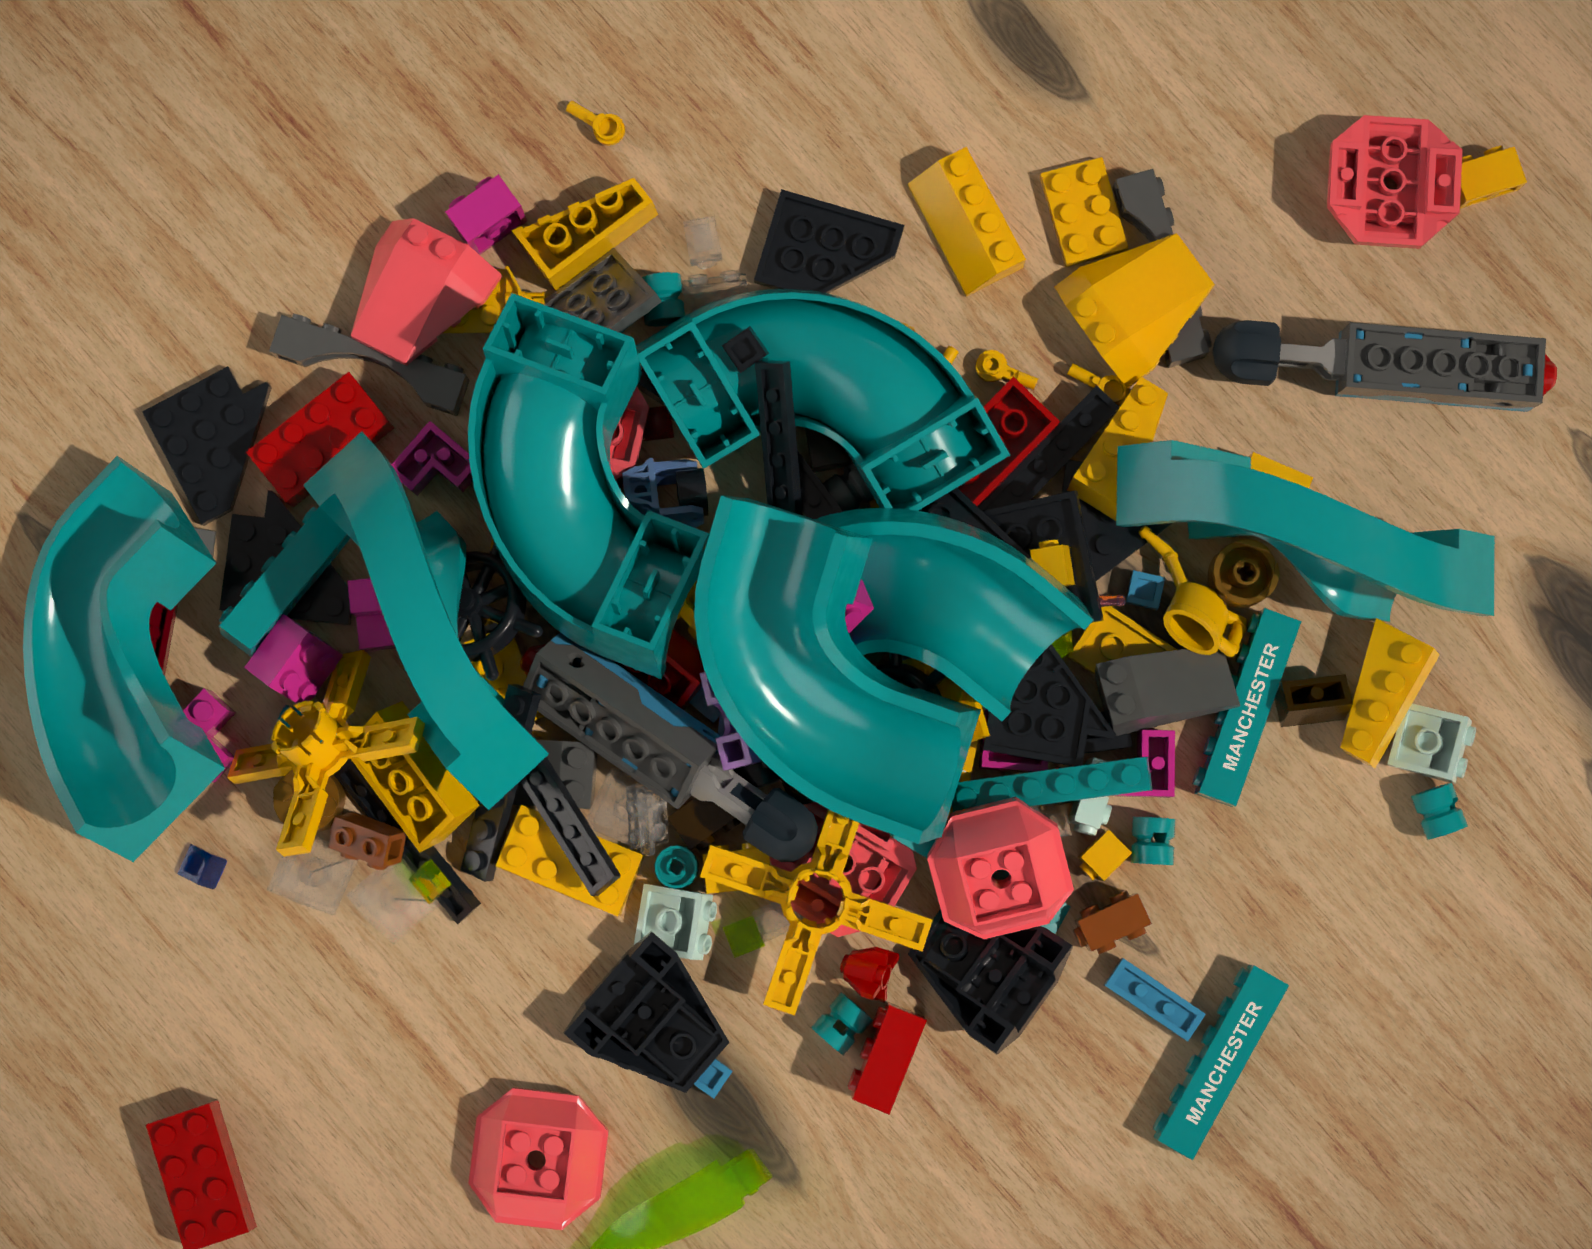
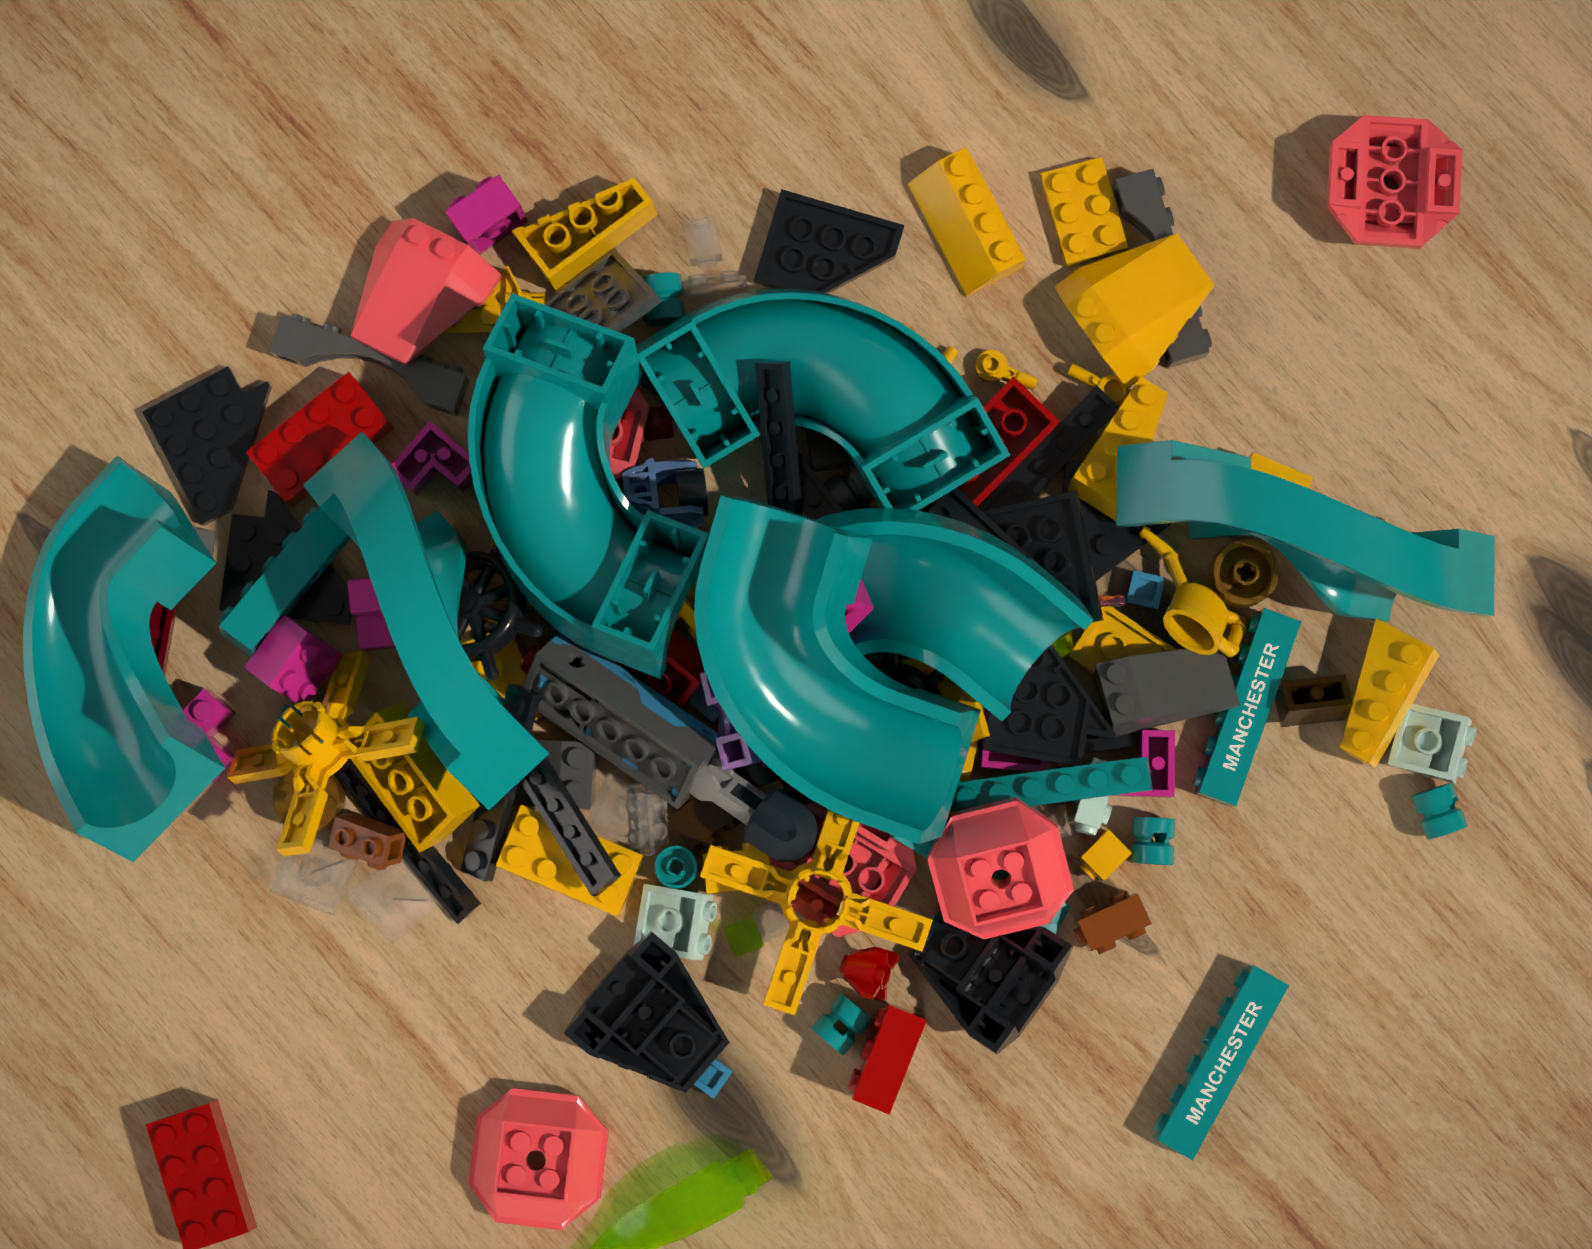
clear blue slope [177,844,227,889] -> none
clear neon green tile [409,859,451,904] -> none
yellow plate [566,100,625,146] -> none
black tile [722,326,769,373] -> none
yellow brick [1030,539,1075,586] -> none
dark azure plate [1104,958,1206,1041] -> none
dark grey piece [1213,320,1557,412] -> none
yellow brick [1460,145,1527,209] -> none

